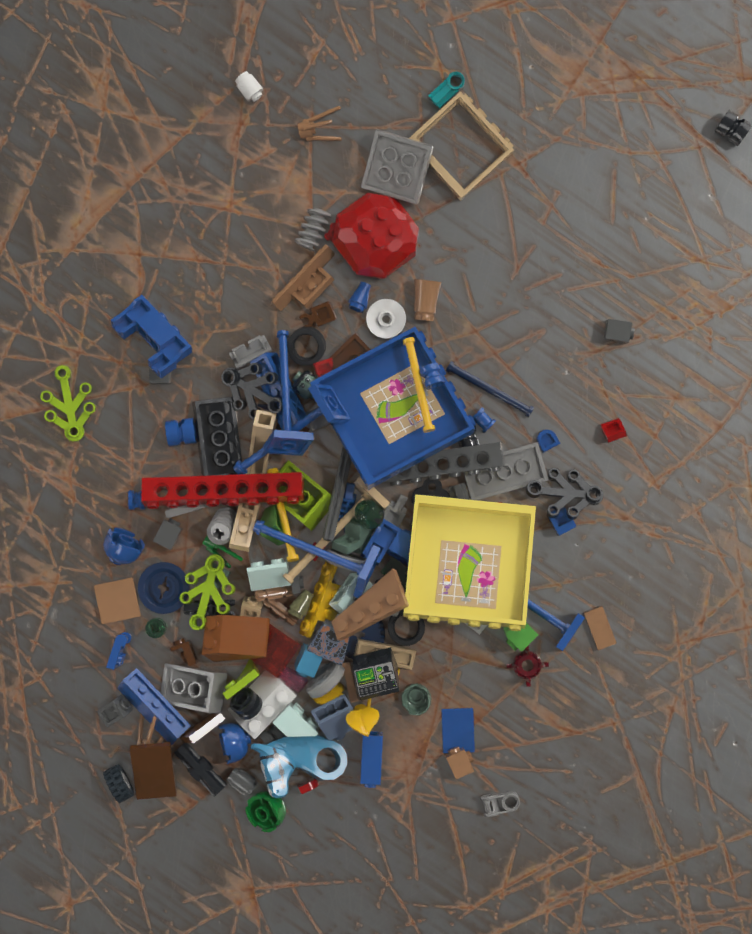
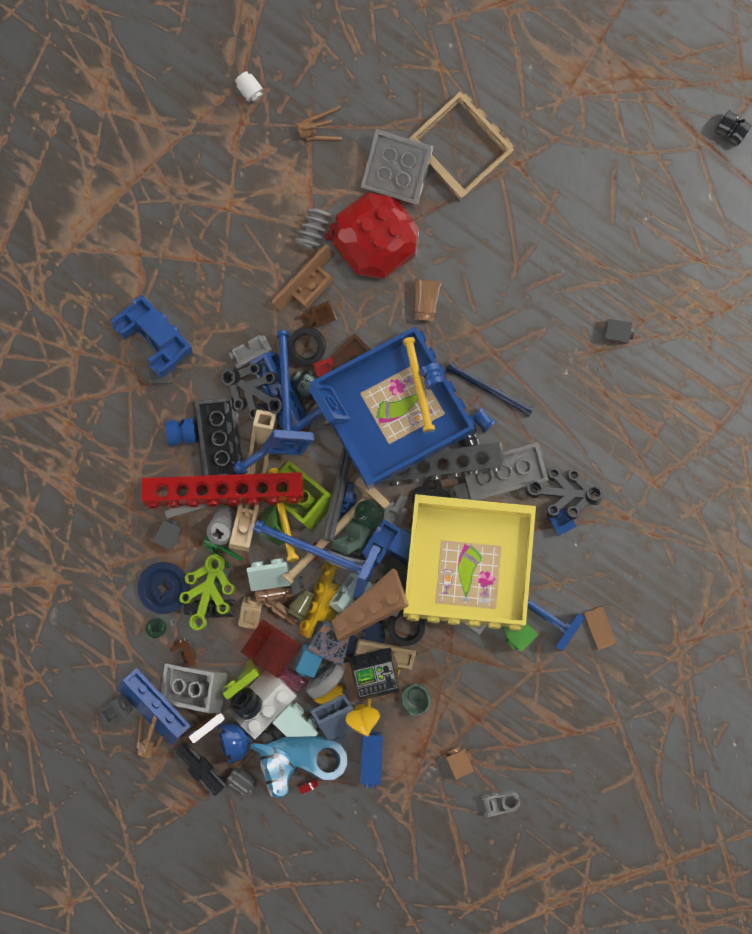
lime plant [40,365,96,442] -> none
medium nougat tile [94,577,141,624] -> none
blue cylinder [103,527,145,565] -> none
black wheel [103,764,134,803] -> none
blue plate [106,632,132,670] -> none
blue wheel [128,490,146,510] -> none
reddish brown tile [130,742,177,800] -> none
dark orange slope [202,615,270,662] -> none
green cylinder [245,791,286,832] -> none
blue cone [348,282,371,313] -> none
white dish [366,299,406,339] -> none
teal piece [428,71,465,109] -> none
blue sticker [442,708,475,753] -> none
dark red piece [506,645,549,687] -> none
blue tile [537,430,561,453] -> none
red plate [601,418,627,443] -> none

